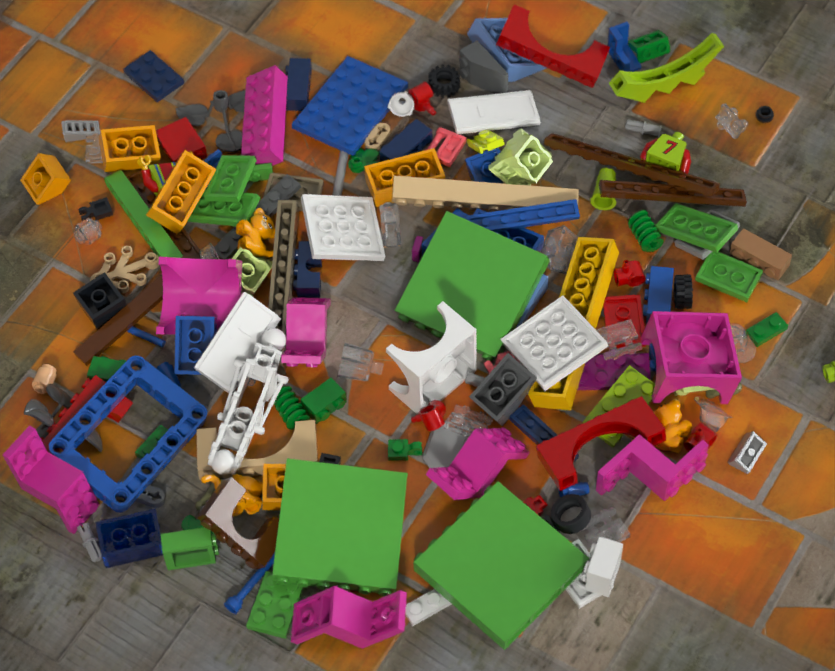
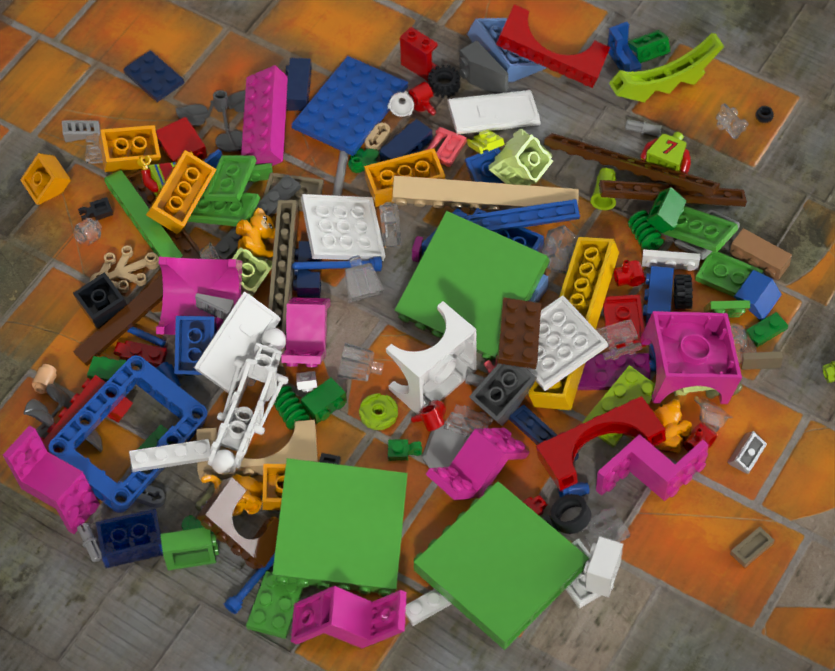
none -> red hinge [113,341,167,367]
none -> white plate [129,439,211,472]
none -> light grey slope [195,293,234,320]
none -> blue piece [292,256,382,272]
none -> white plate [296,371,317,392]
none -> clear torso [345,255,384,303]
none -> lime plate [359,393,398,430]
none -> red panel [400,27,438,81]
none -> reddish brown plate [497,297,541,369]
none -> white plate [642,249,700,271]
none -> brick [646,187,686,233]
none -> bright green plate [704,300,750,318]
none -> dark tan tile [730,527,775,568]
none -> blue slope [734,270,782,321]
none -> dark tan tile [741,351,783,370]

